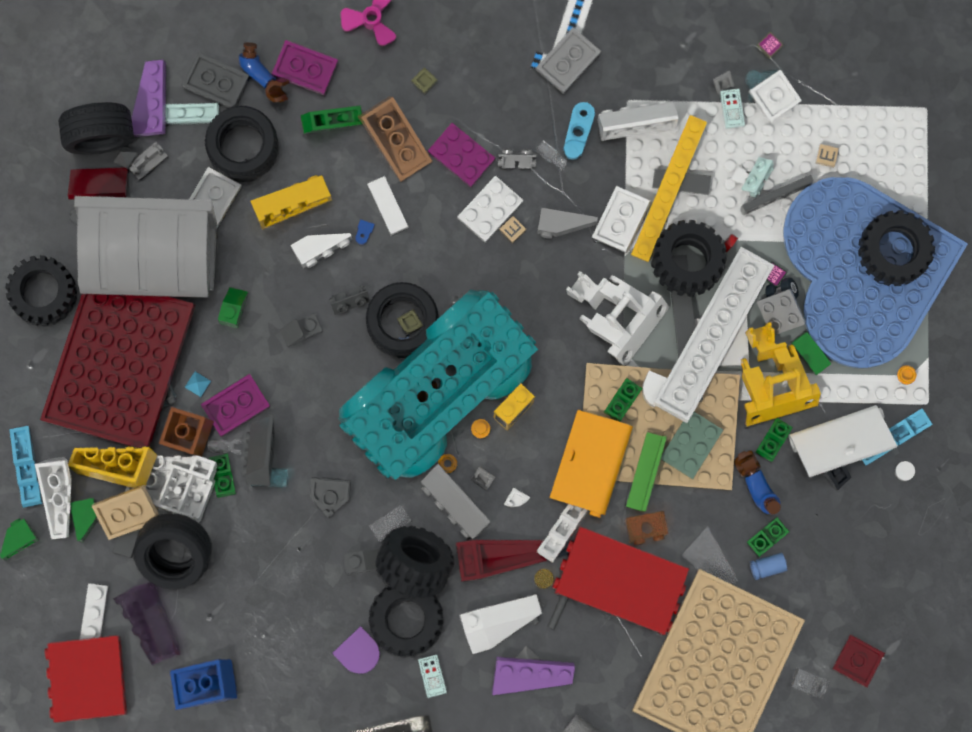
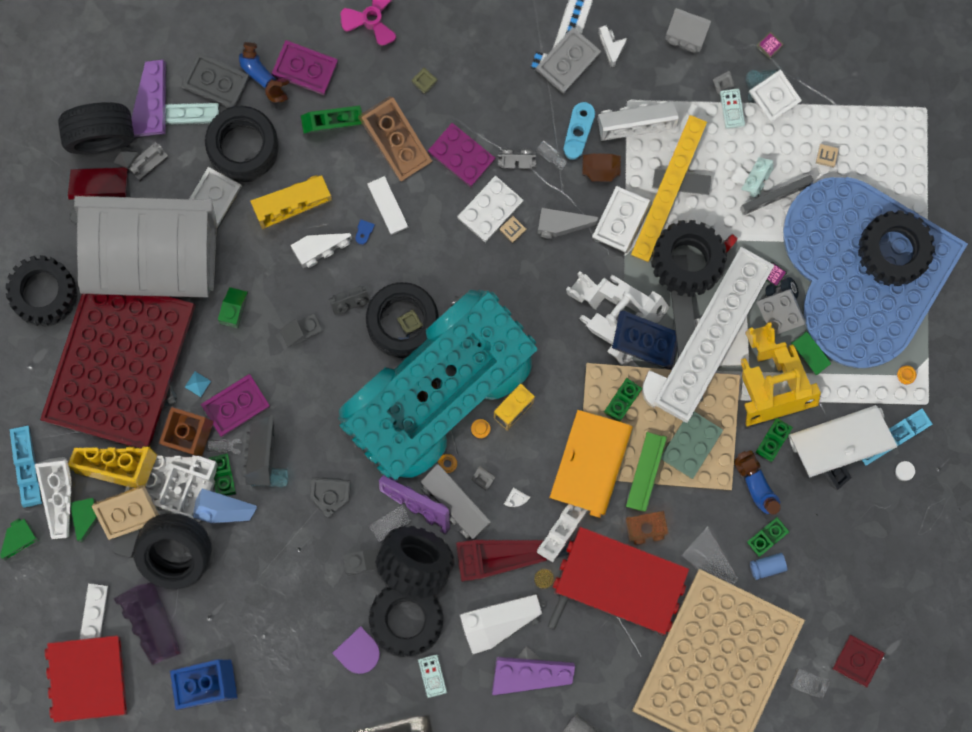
none -> light blue slope [193,488,257,523]
none -> medium lavender wing [379,475,450,535]
none -> reddish brown slope [582,153,621,182]
none -> white slope [599,25,627,67]
none -> dark blue plate [612,311,677,369]
none -> light grey slope [665,8,711,52]

